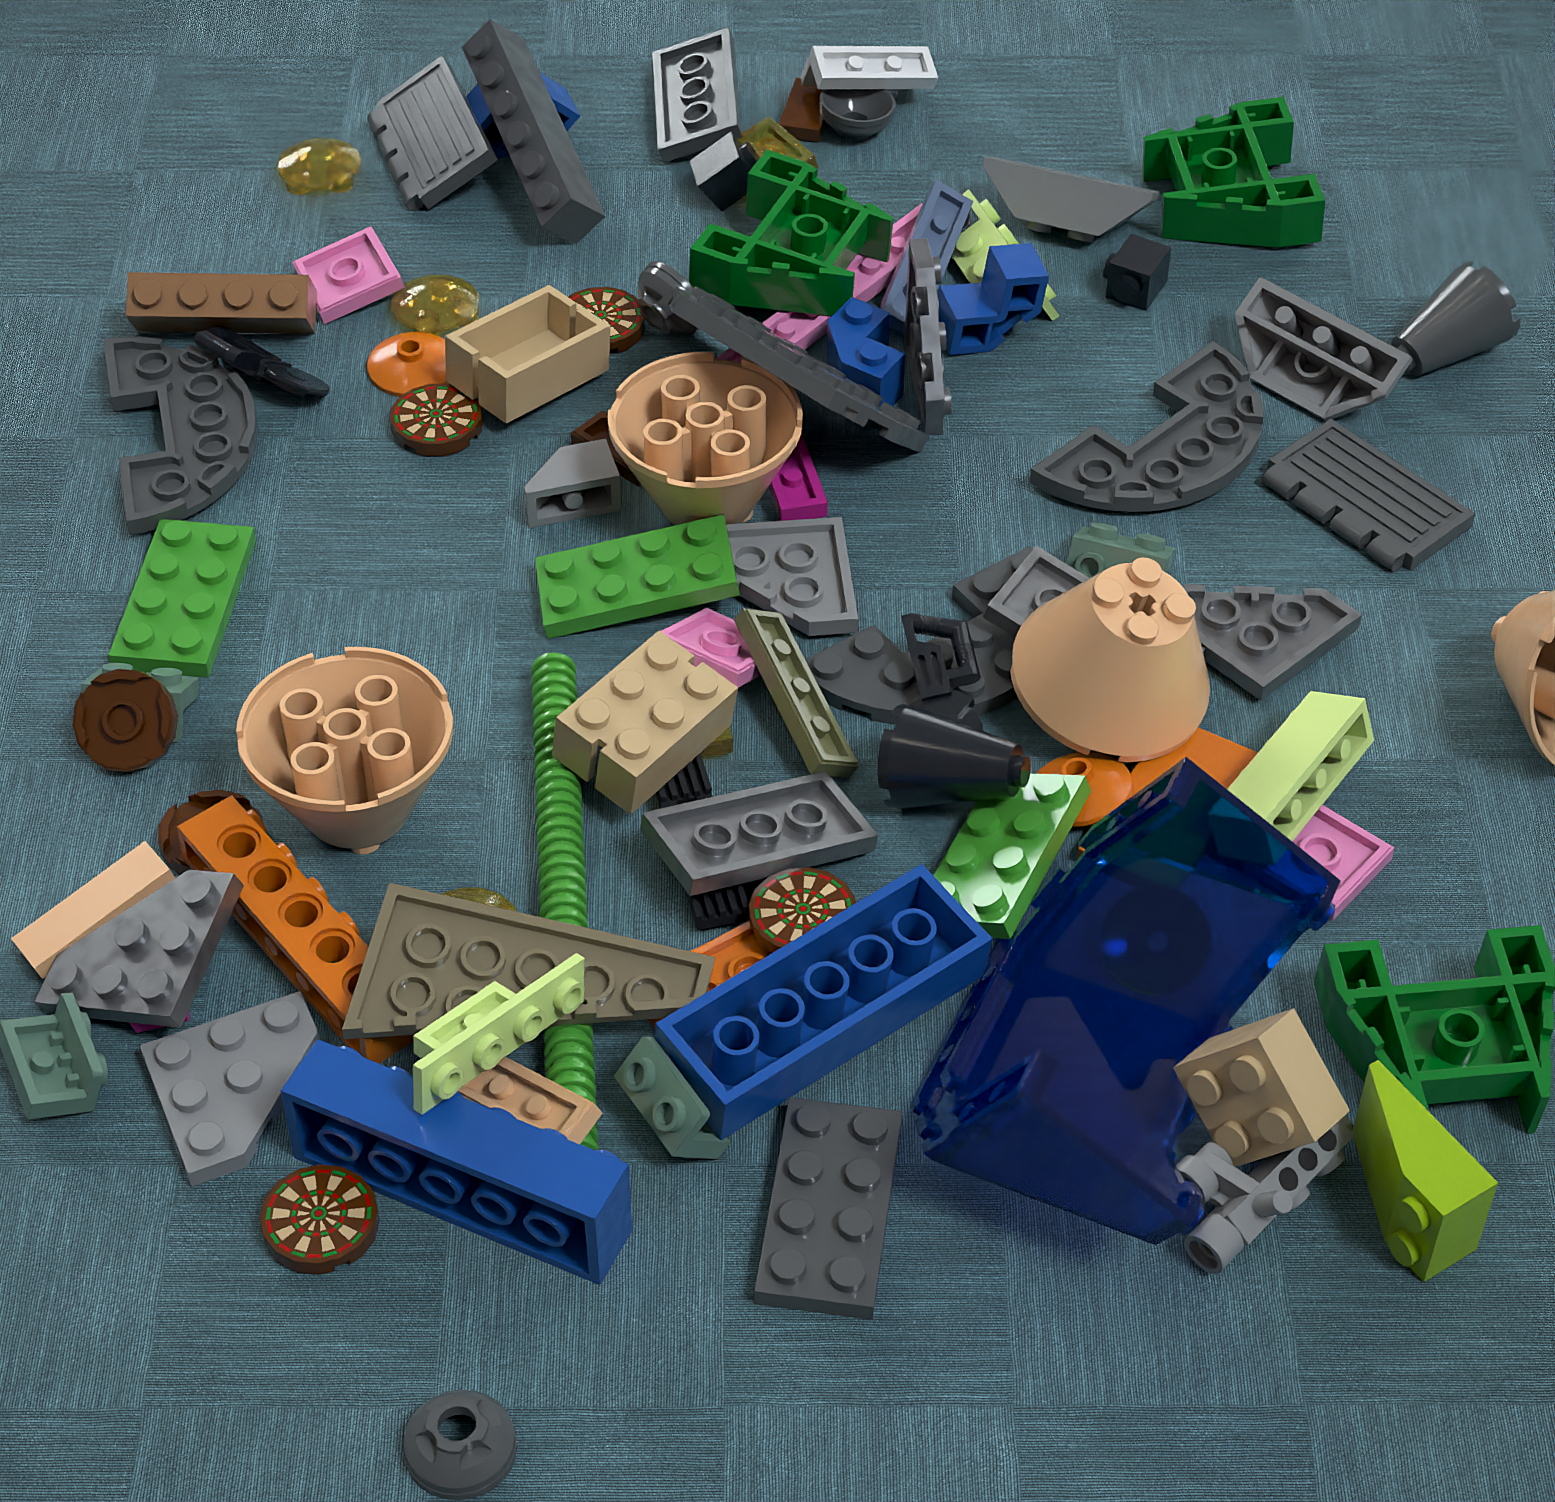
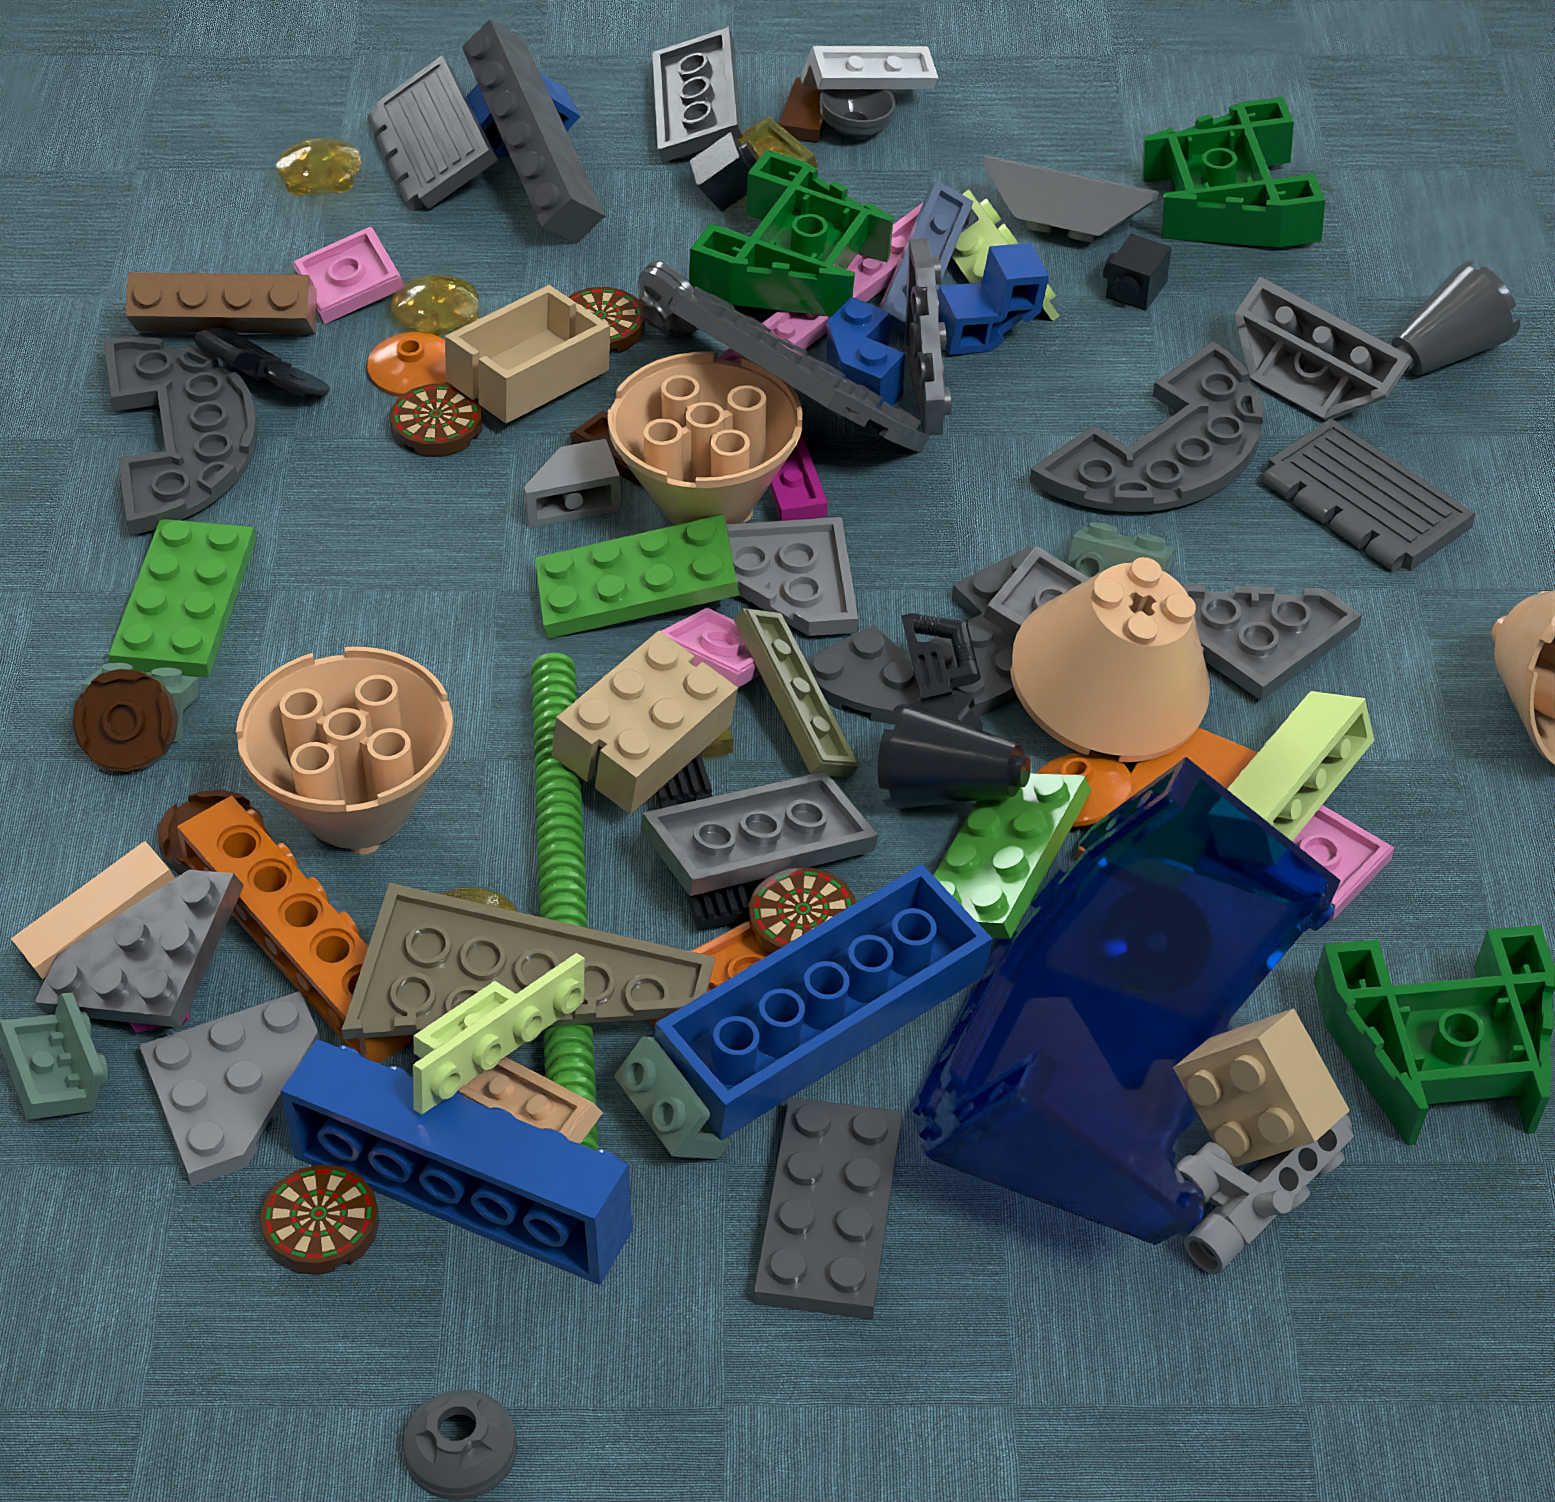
lime slope [1352,1060,1498,1282] -> none

